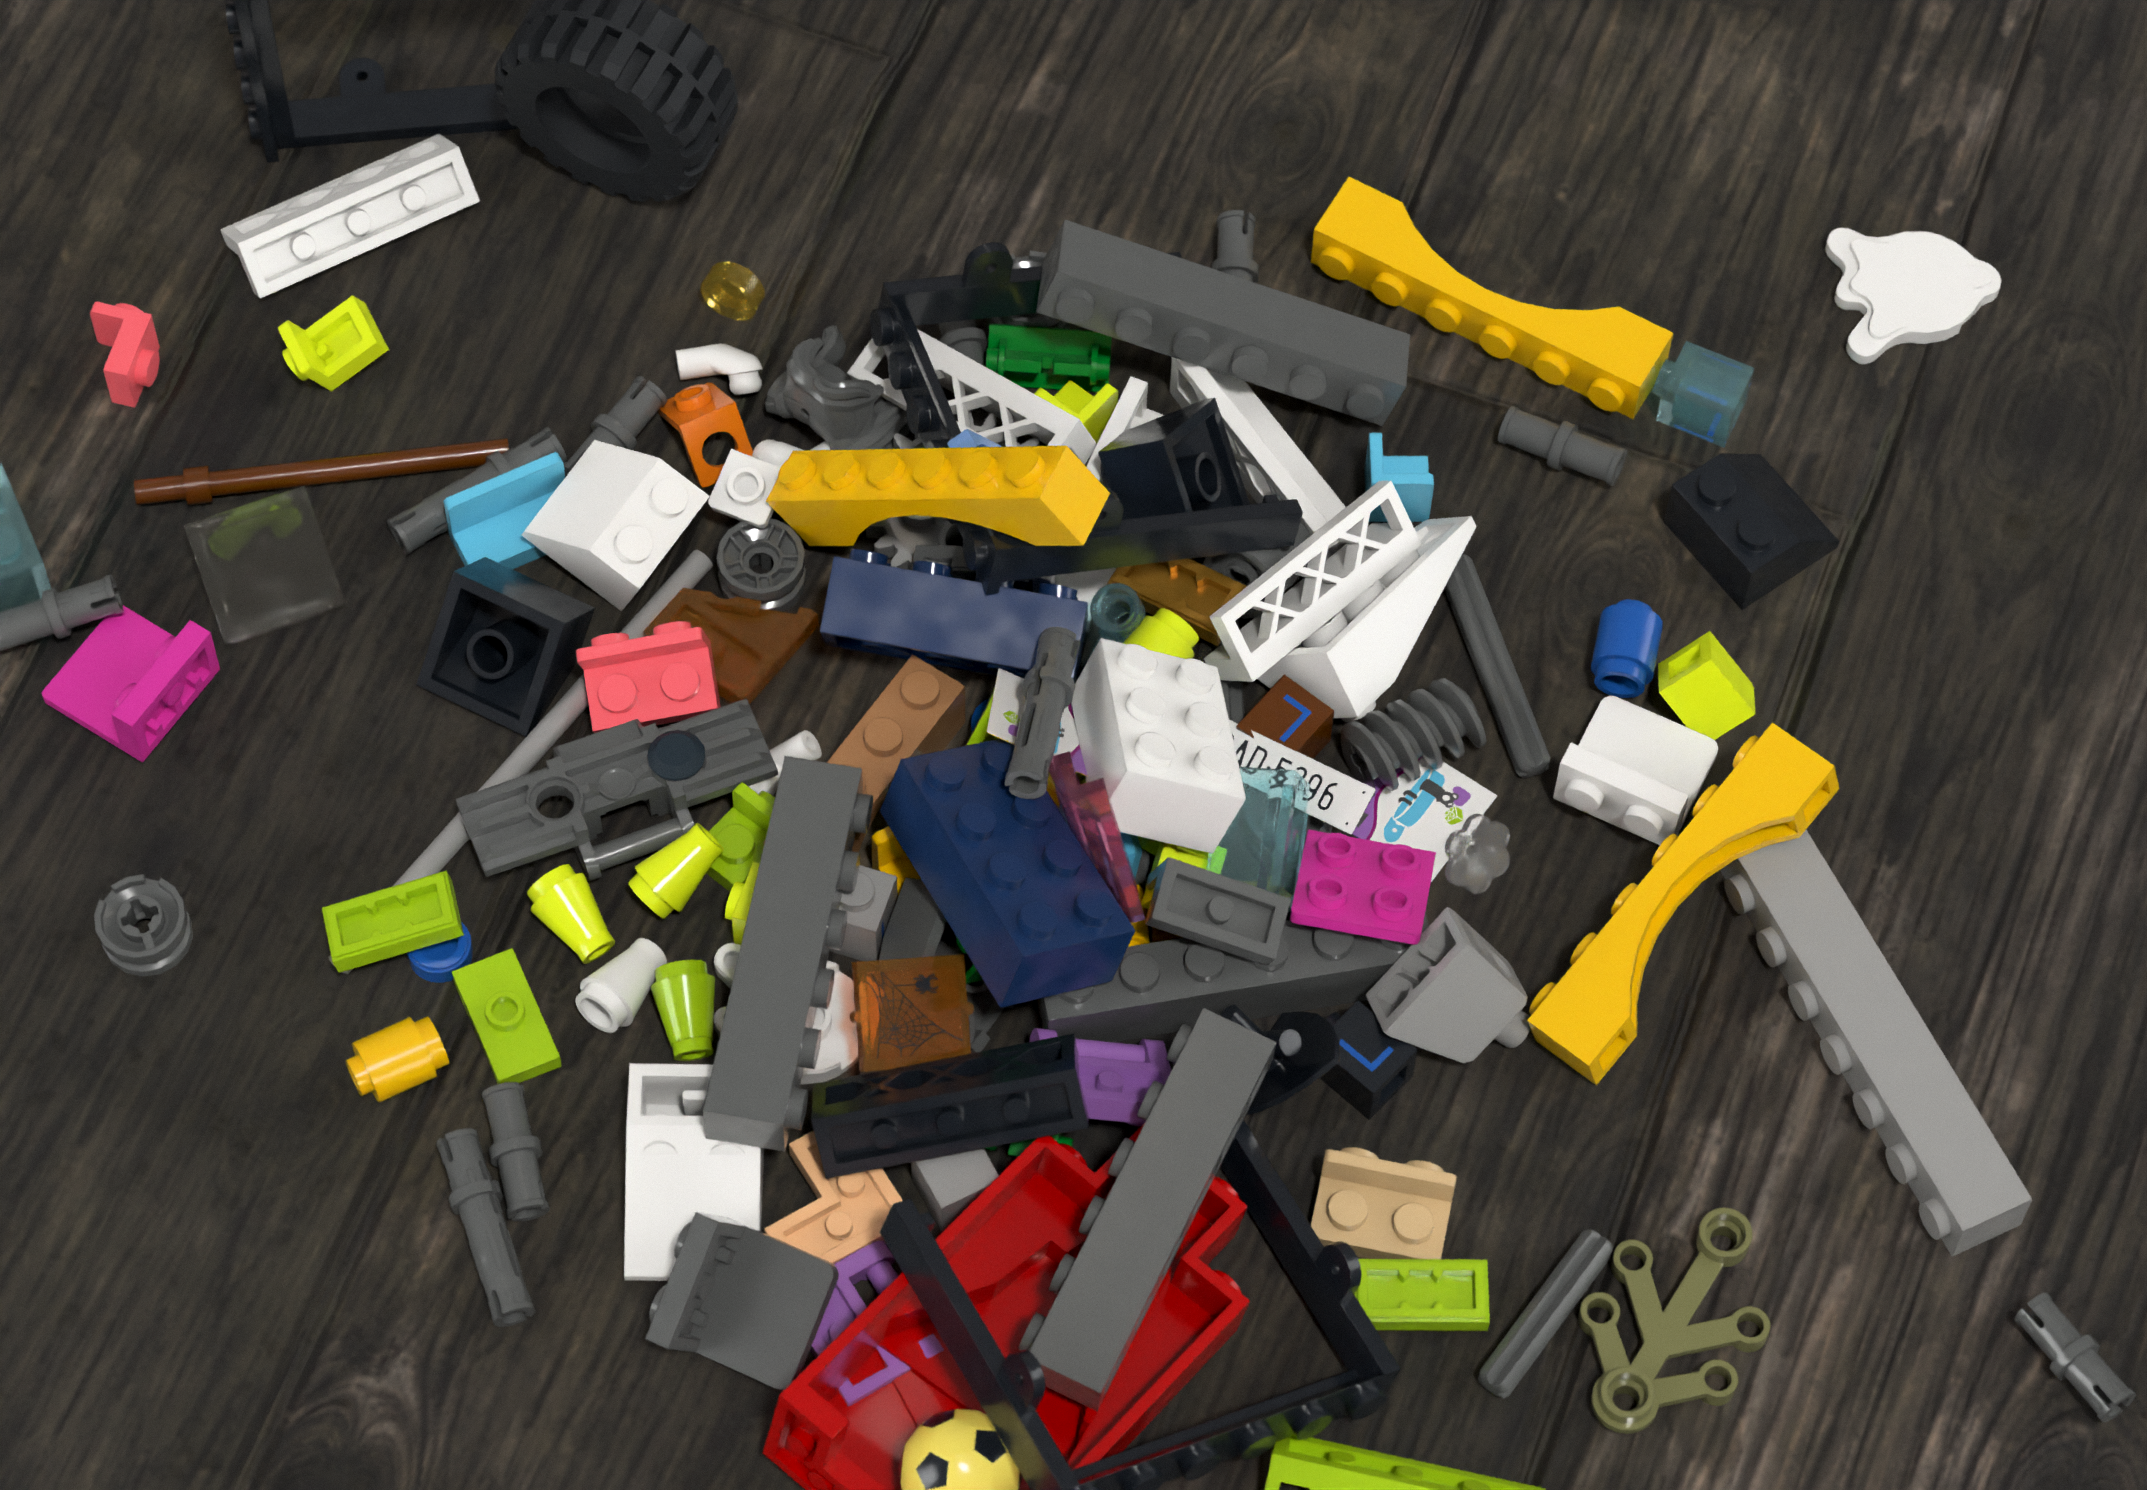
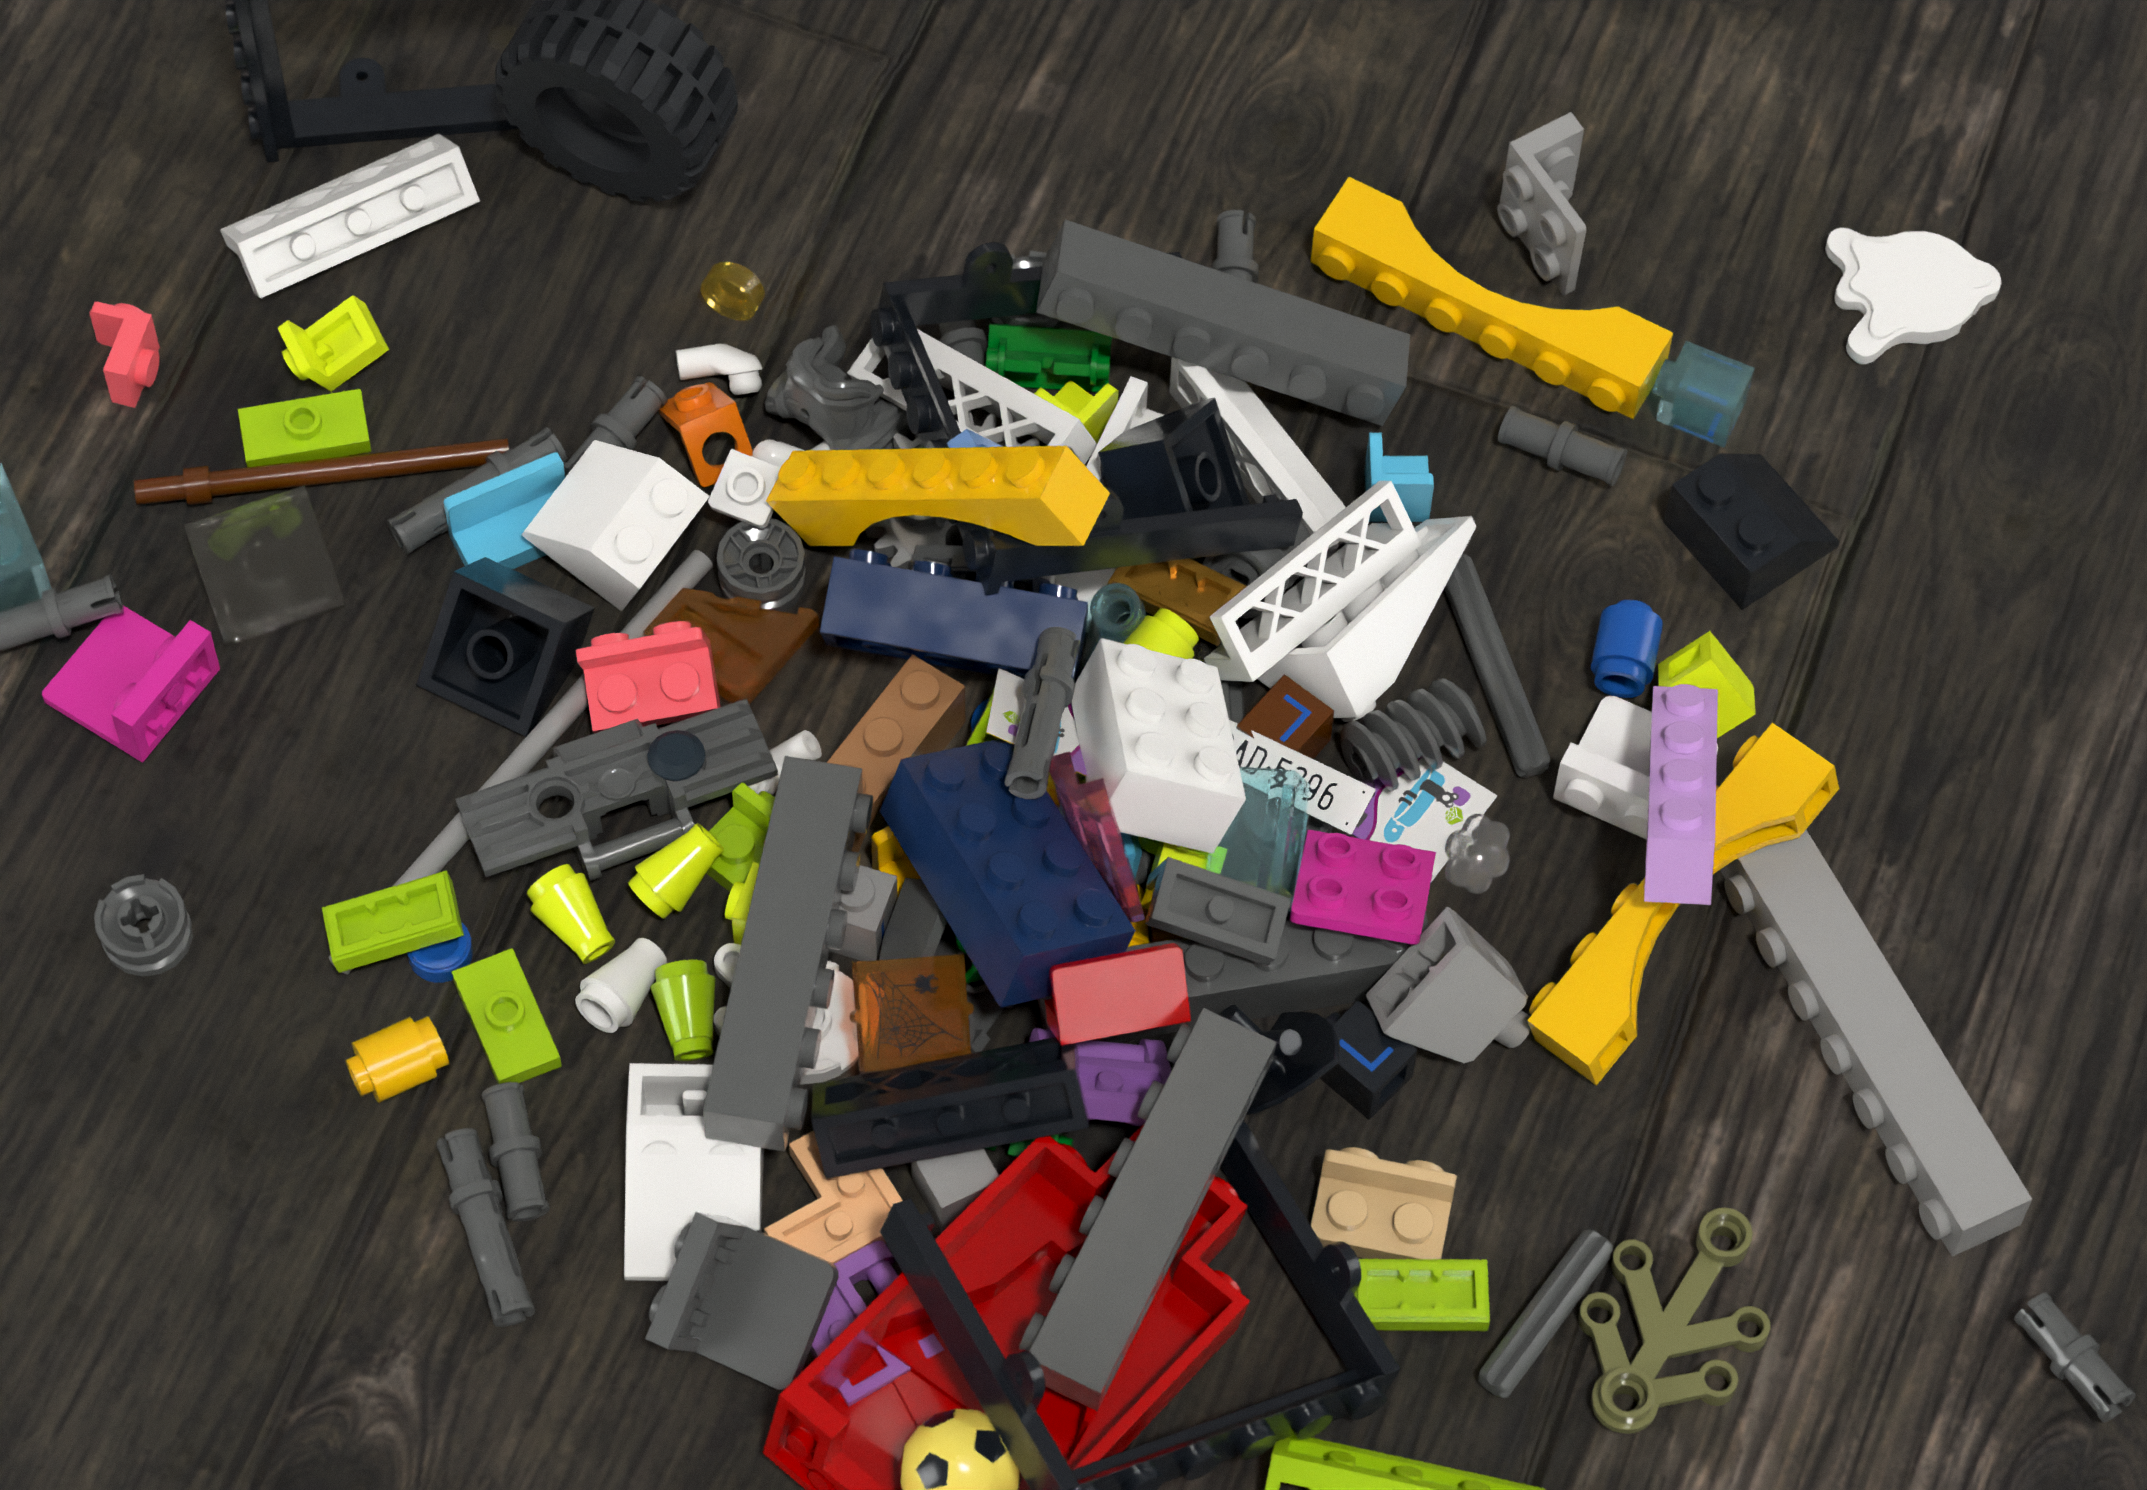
none -> lime plate [238,389,372,467]
none -> panel [1045,943,1191,1046]
none -> light grey bracket [1497,112,1586,296]
none -> lavender arch [1644,684,1718,905]

